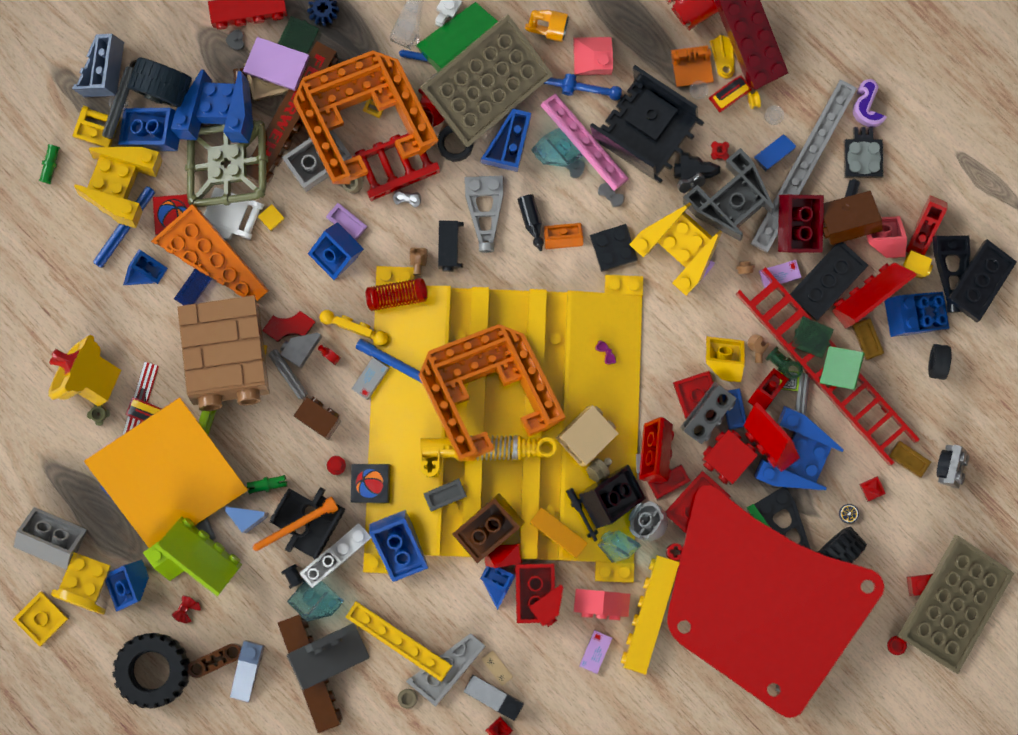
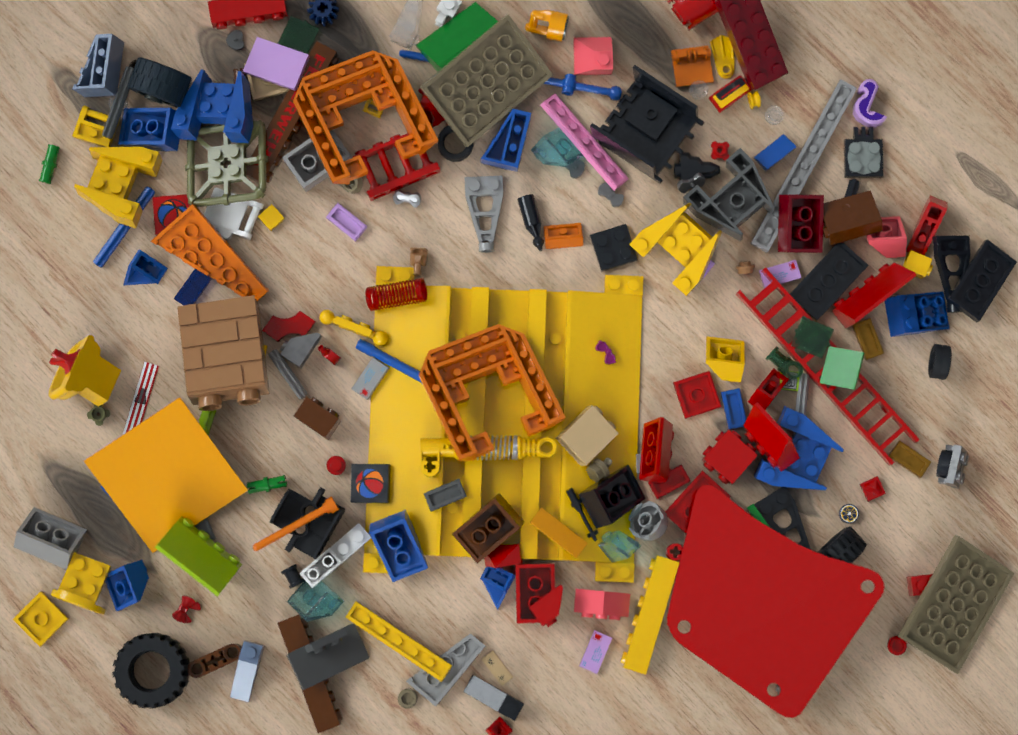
slope [125,397,162,422] -> none
lime slope [143,540,184,581] -> none
medium blue slope [225,507,269,533] -> none
blue slope [308,222,364,280] -> none
black brick [438,221,464,272] -> none
dark grey brick [680,382,737,444] -> none
medium nougat piece [748,334,769,363] -> none

